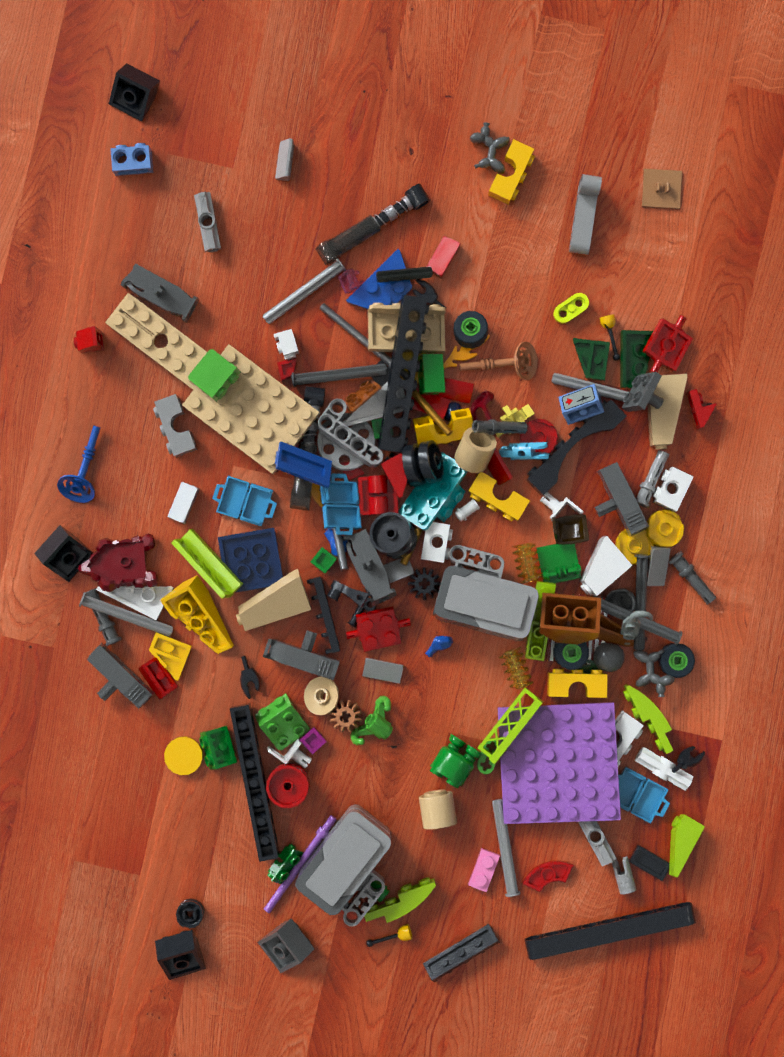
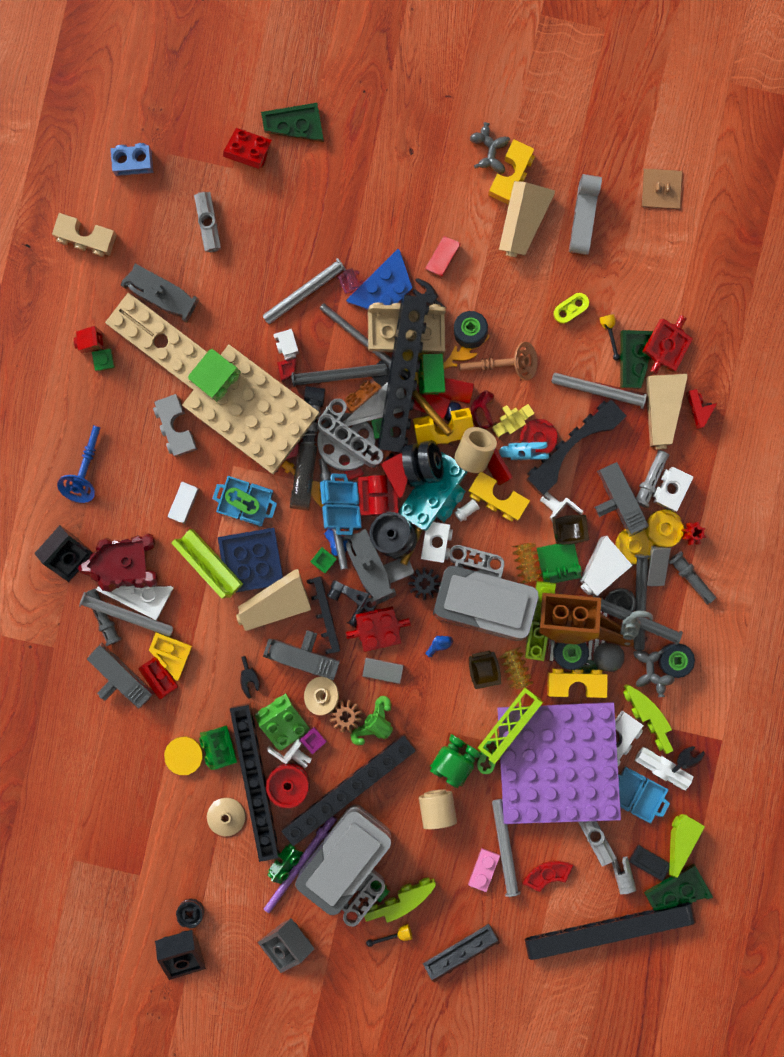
black slope [108,63,160,121] -> none
yellow wedge [160,575,234,654] -> none
light grey slope [275,138,294,181] -> none
blue piece [275,441,332,488] -> none
piece [315,184,430,265] -> none
pearl dark grey axle [376,266,433,283] -> none
dark grey pin [472,419,528,435] -> none
medium blue brick [558,384,604,425] -> none
dark green wing [573,338,610,381] -> none
dark grey plate [622,372,664,412] -> none
none -> tan arch [52,213,117,257]
none -> green plate [92,349,115,372]
none -> tan dish [207,798,245,836]
none -> red plate [223,128,272,169]
none -> bright green beam [225,488,260,514]
none -> dark green wing [261,103,324,142]
none -> black brick [282,734,416,846]
none -> dark brown piece [469,651,501,689]
none -> tan slope [499,181,555,257]
none -> dark green wing [644,863,713,911]
none -> red gear [681,522,706,545]

